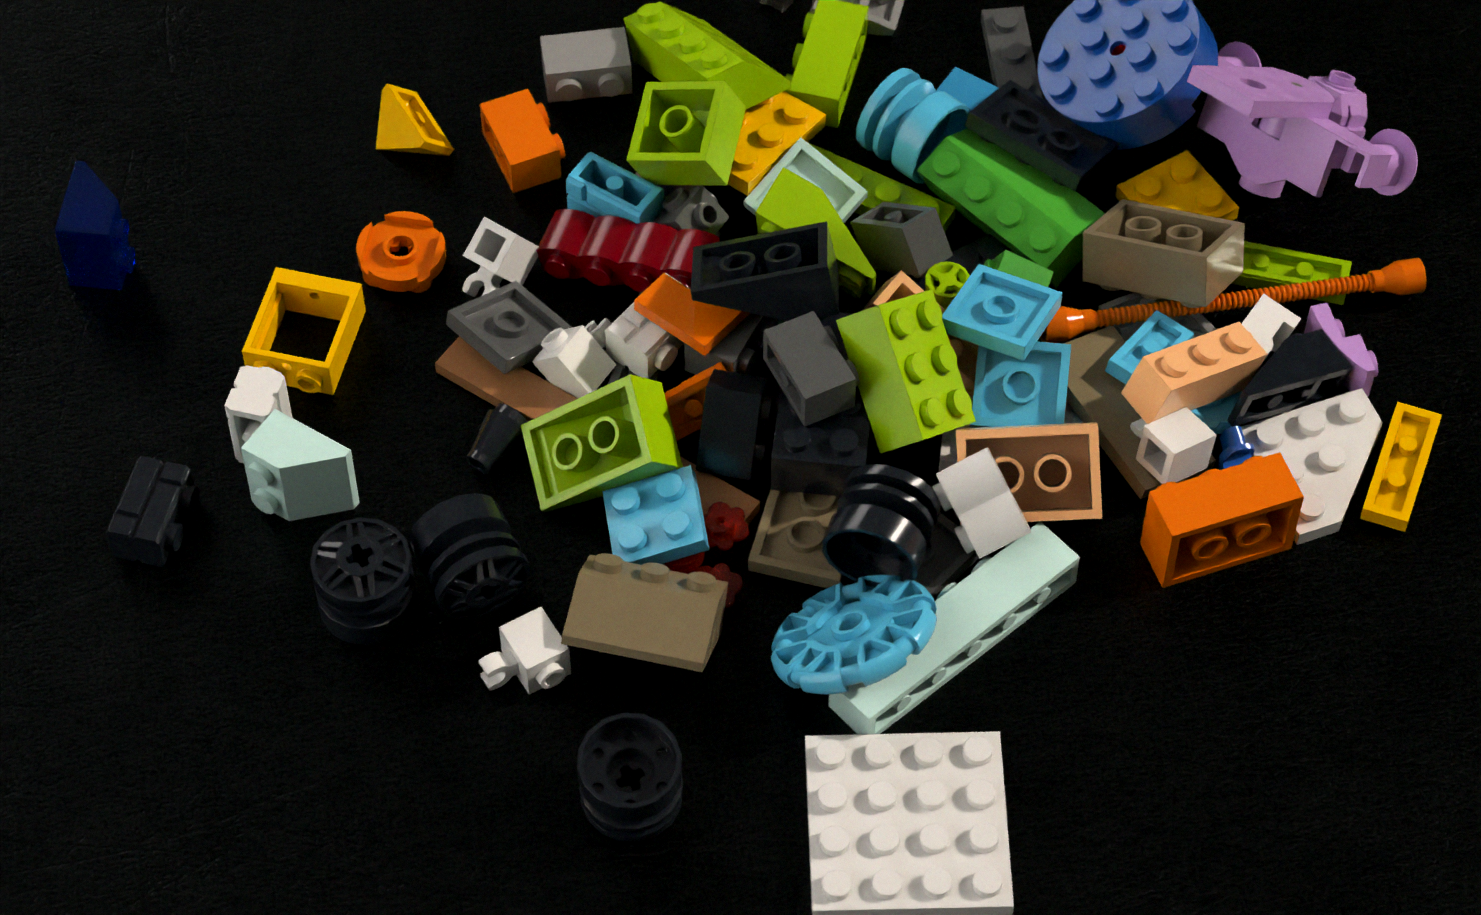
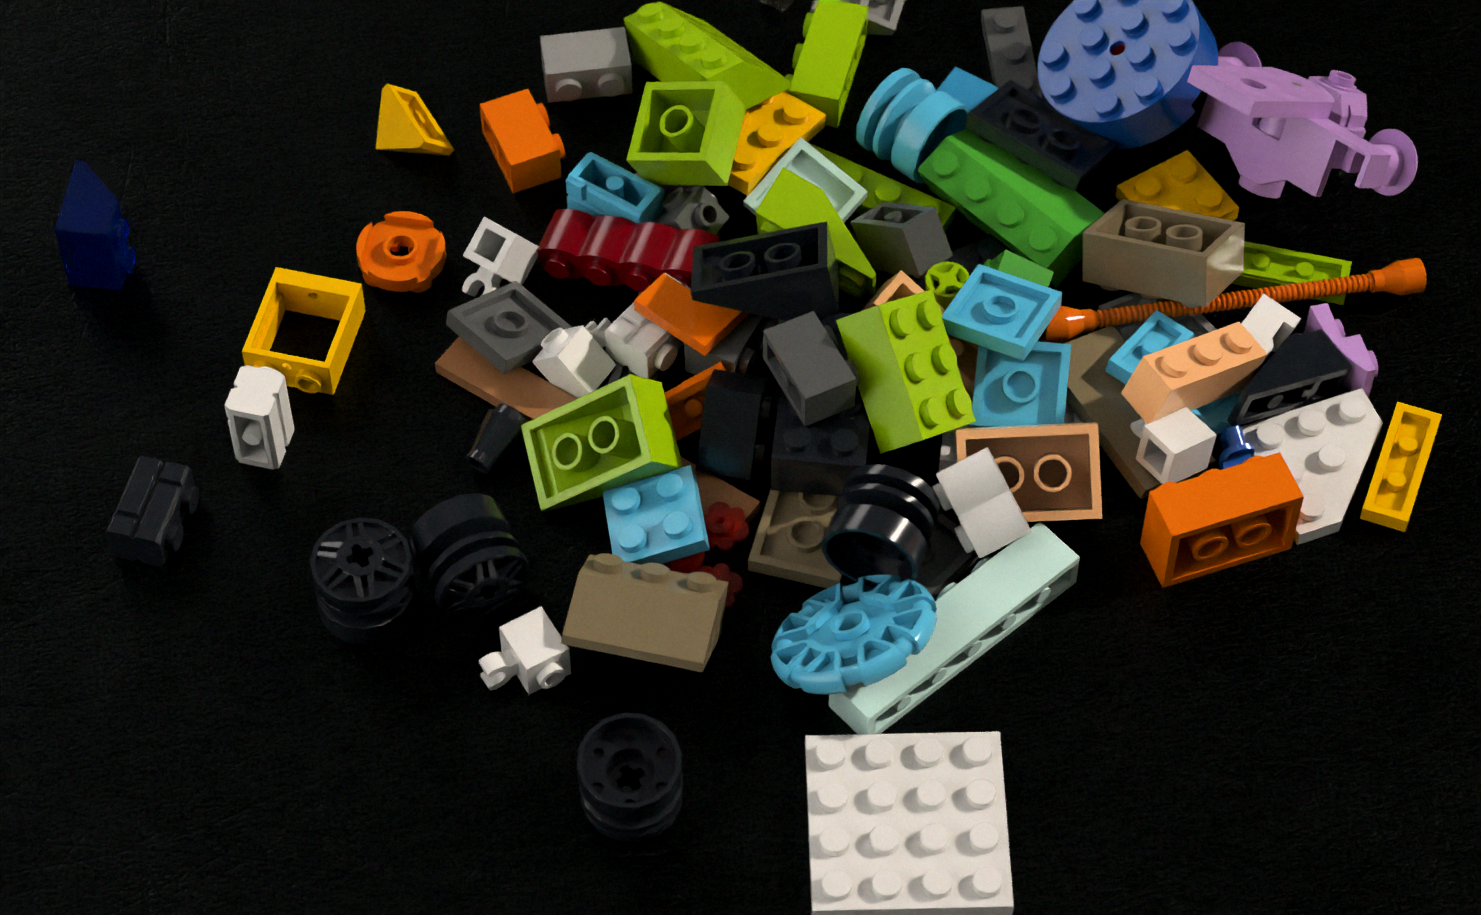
light aqua slope [241,409,360,521] -> none

